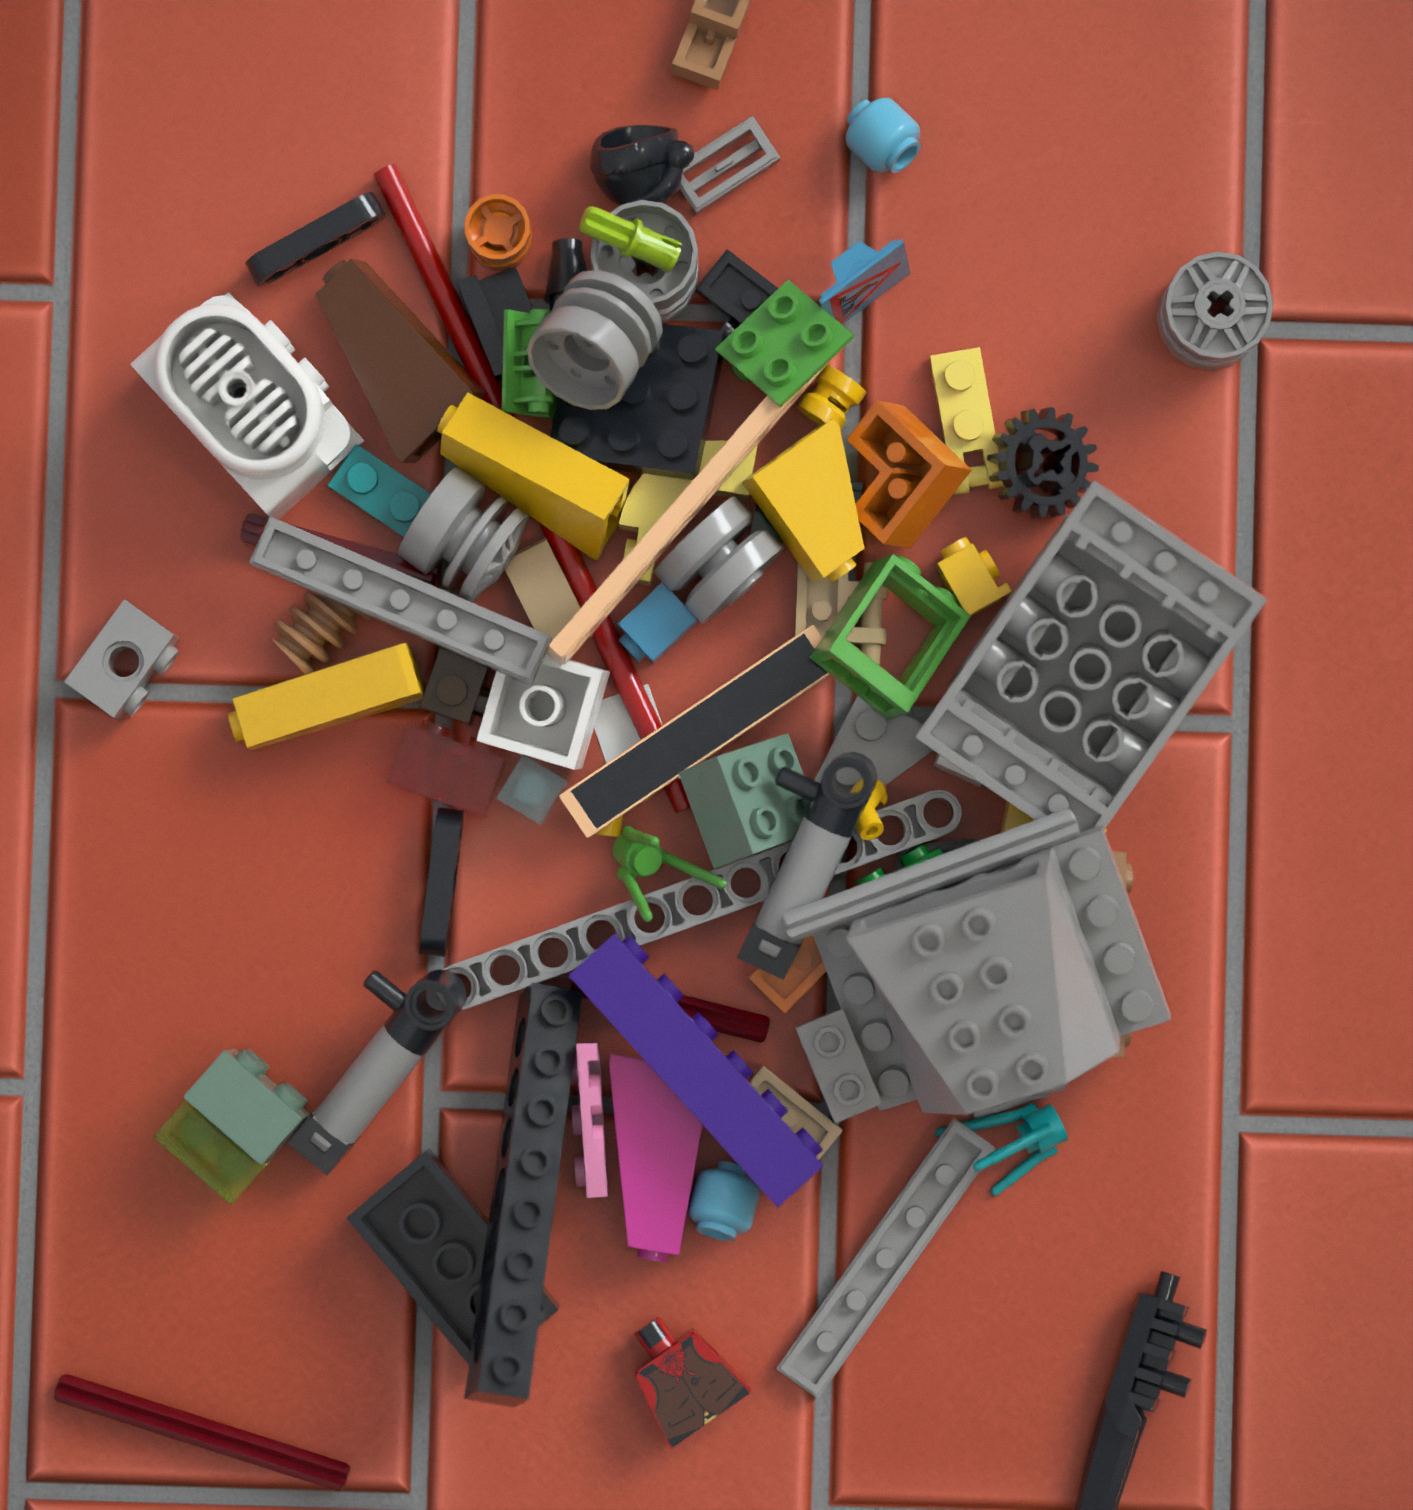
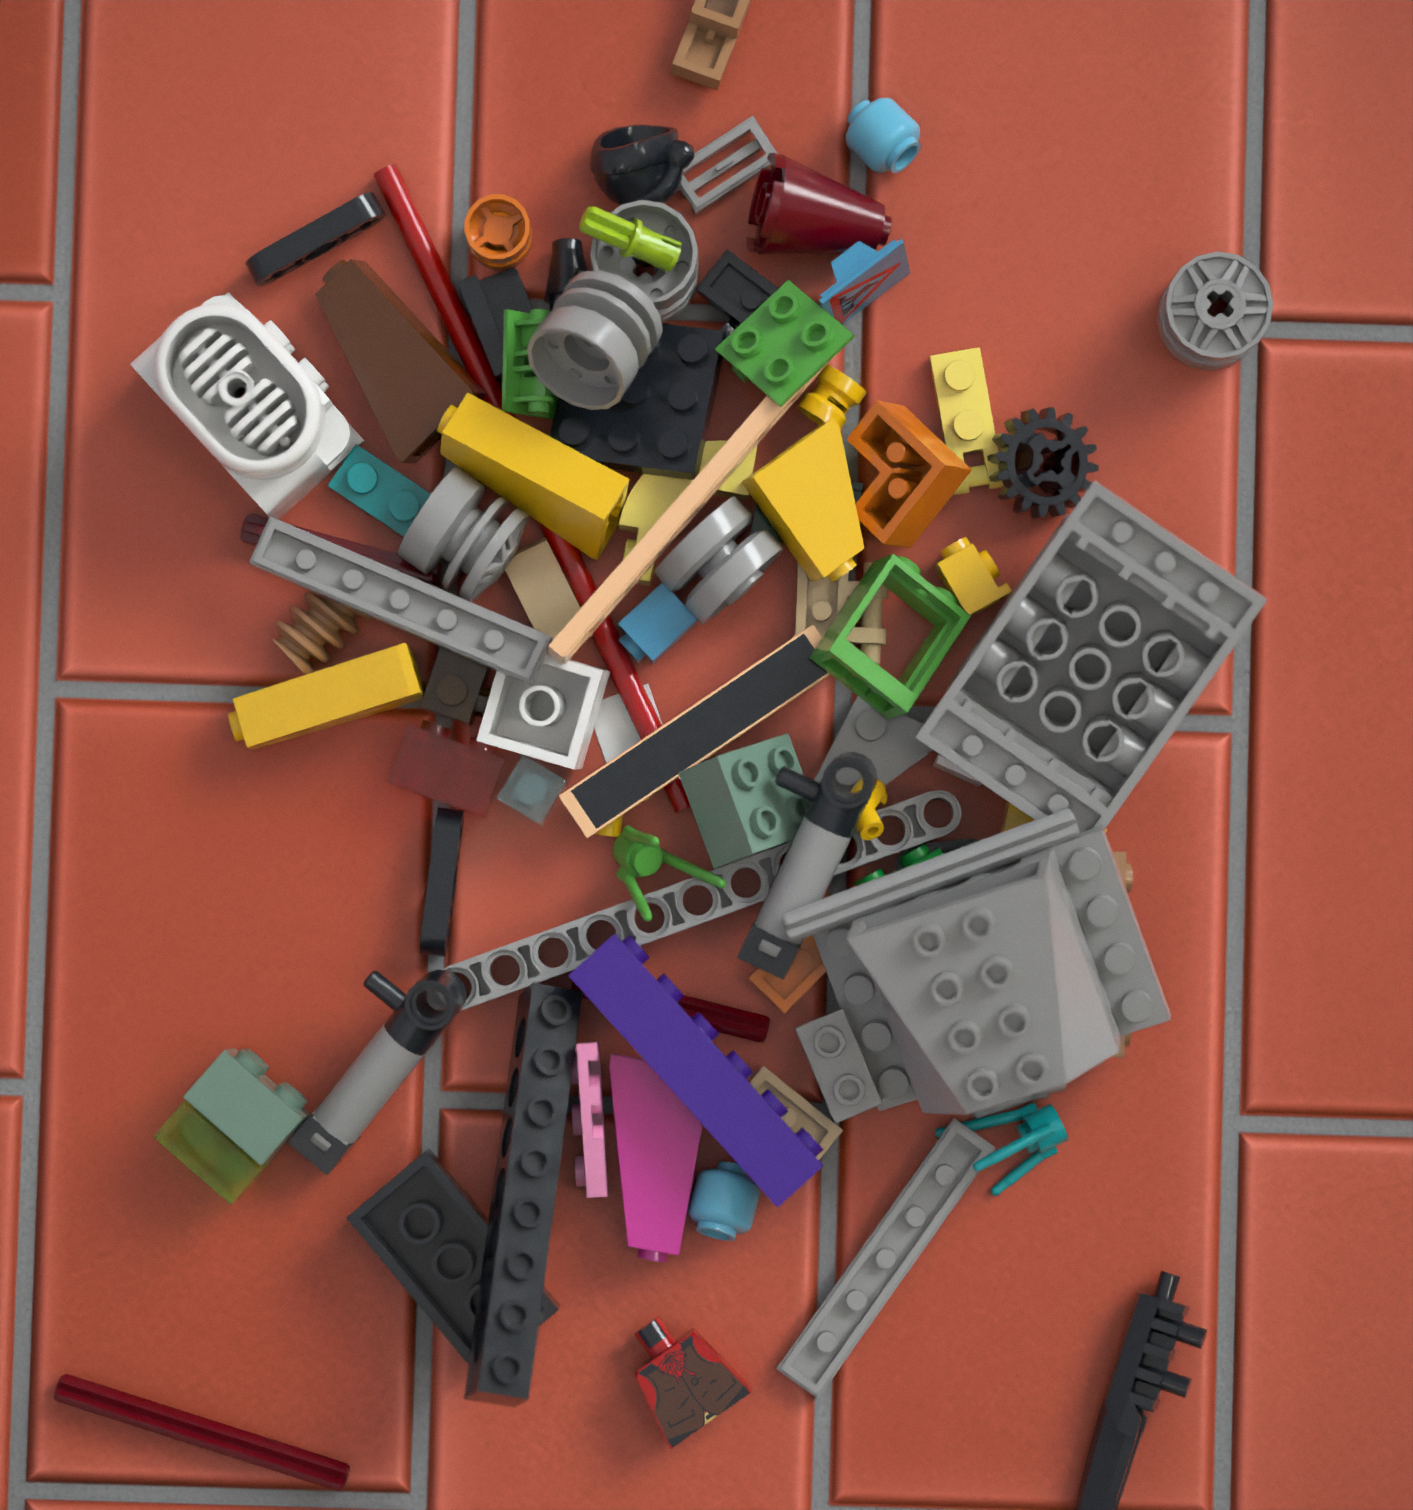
light grey brick [64,599,180,721] -> none
none -> dark red cone [746,153,892,254]

